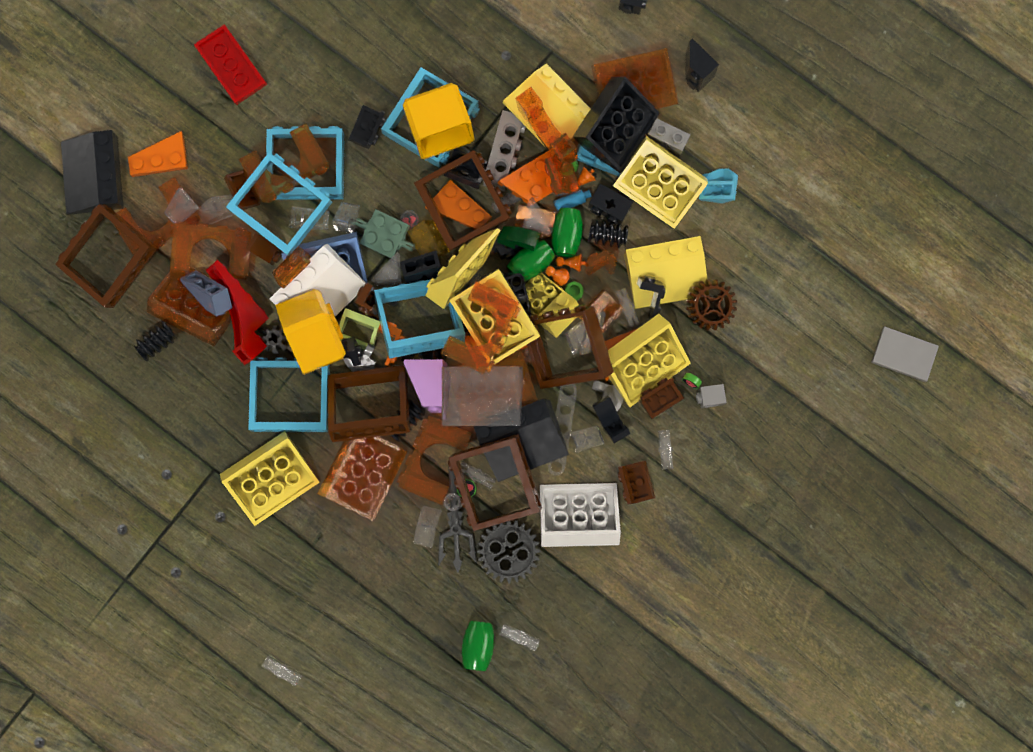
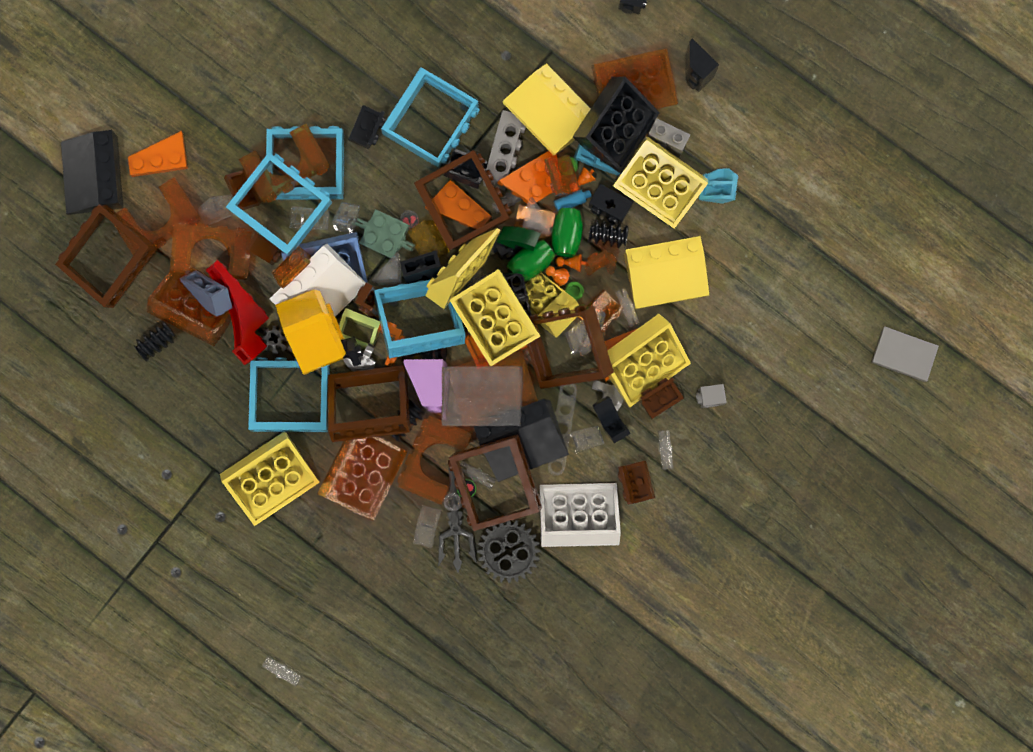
clear slope [164,187,199,227] -> none
red plate [194,24,267,105] -> none
yellow plate [403,83,475,159] -> none
clear orange arch [441,282,521,374] -> none
green piece [462,621,494,671] -> none
clear pin [499,623,540,651] -> none
clear orange arch [515,87,578,170] -> none
black bracket [637,275,665,319] -> none
bright green tile [682,373,702,389] -> none
reddish brown gear [686,279,737,330] -> none

